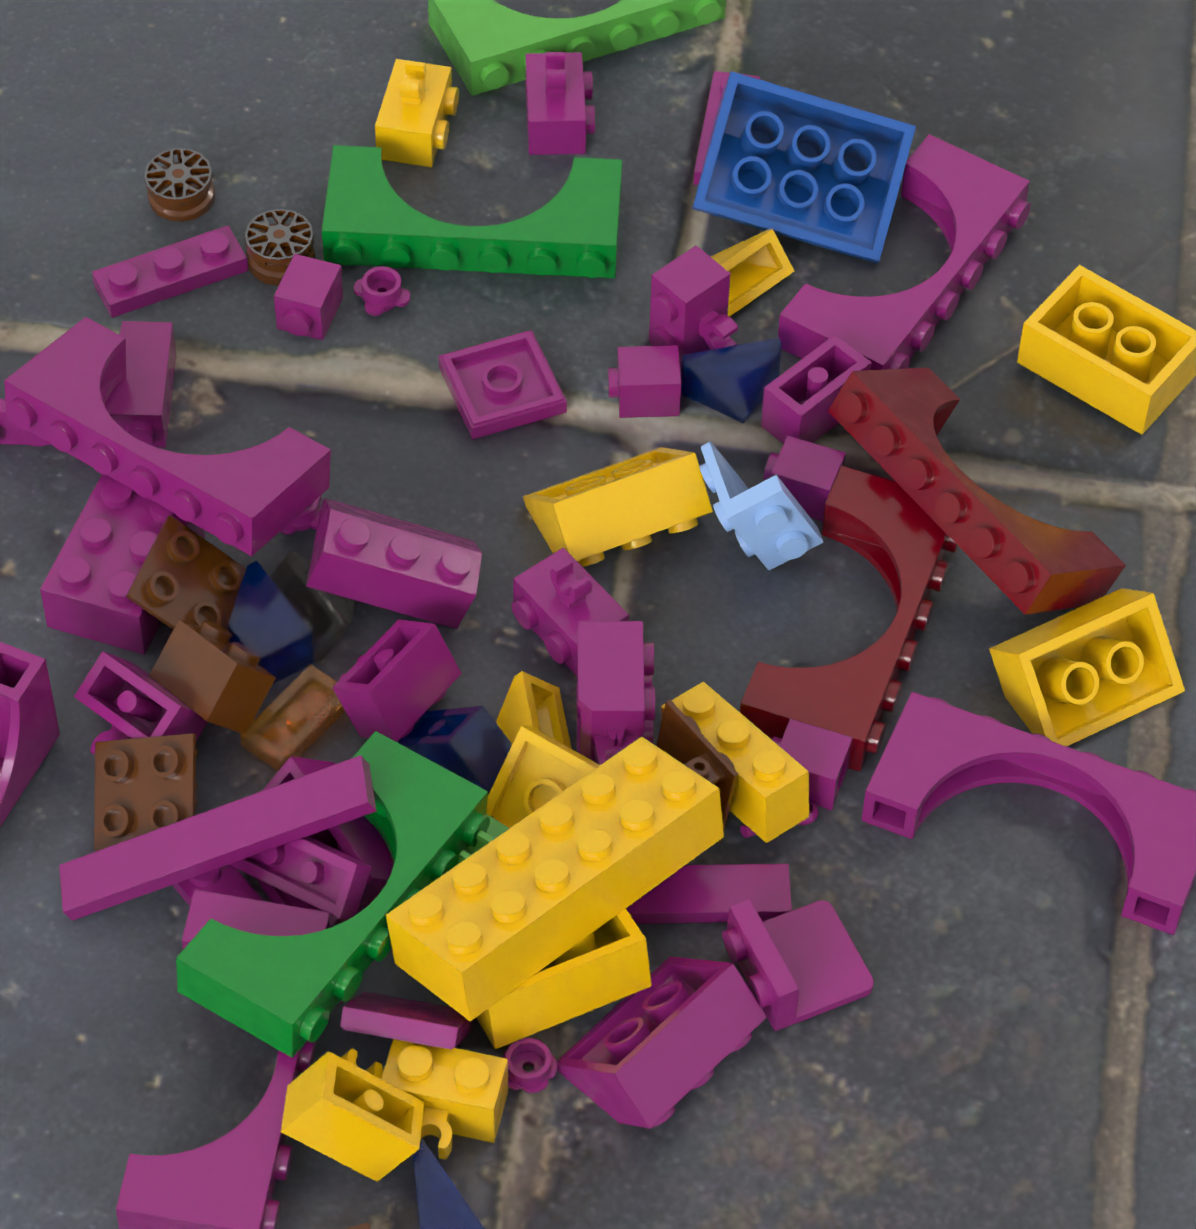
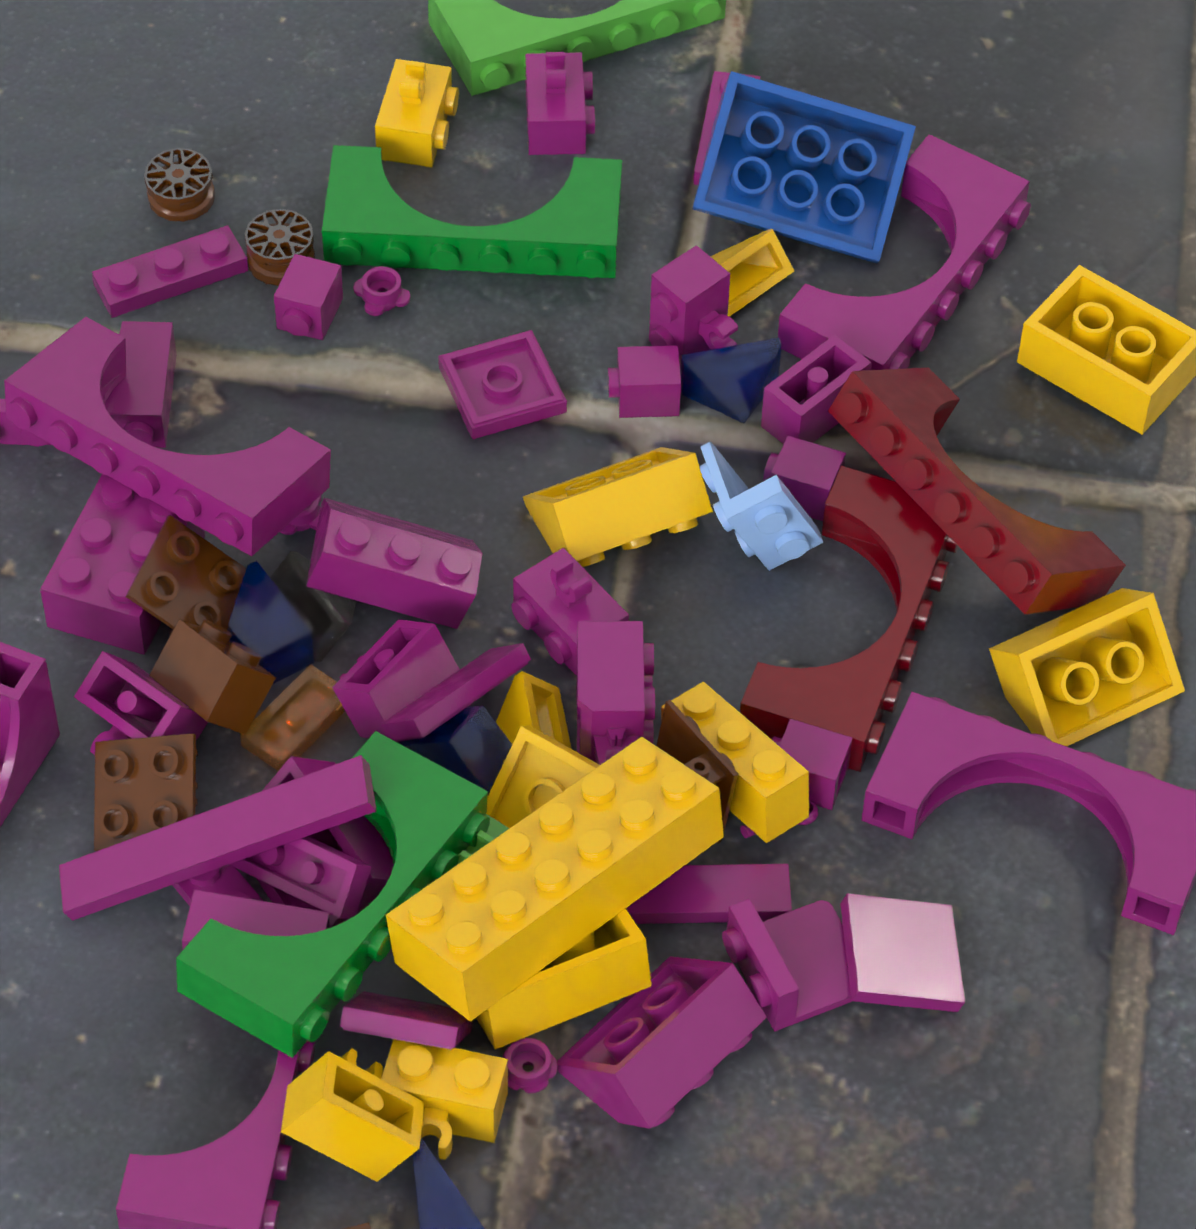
none -> magenta tile [381,643,531,742]
none -> tile [840,893,965,1012]

